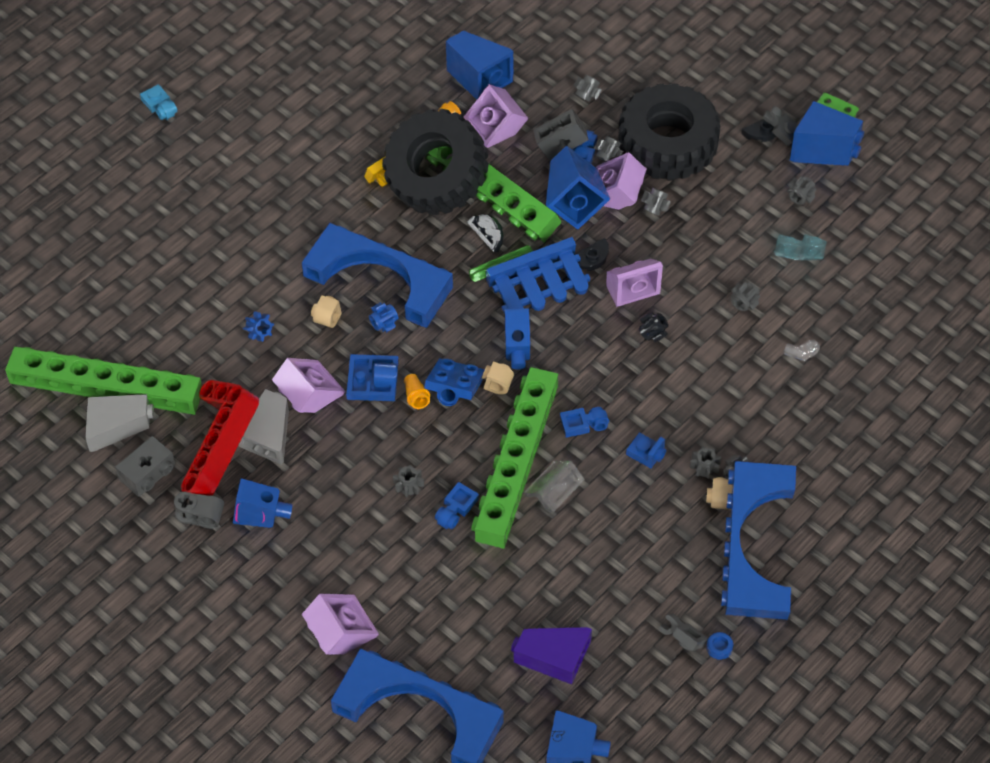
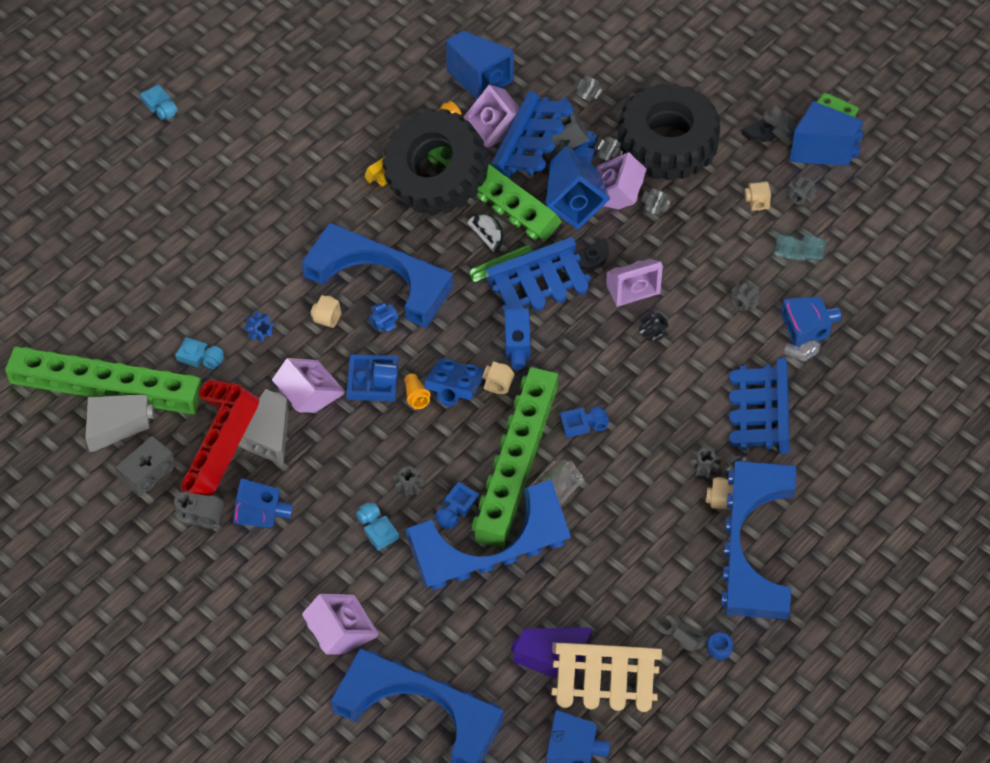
blue bracket [626,432,666,468] -> none
none -> dark azure plate [175,337,224,370]
none -> dark azure plate [356,502,399,551]
none -> blue arch [405,479,571,590]
none -> blue fence [491,92,574,178]
none -> tan fence [551,642,662,712]
none -> blue fence [729,358,790,454]
none -> tan plate [744,181,771,211]
none -> blue torso [781,297,841,349]

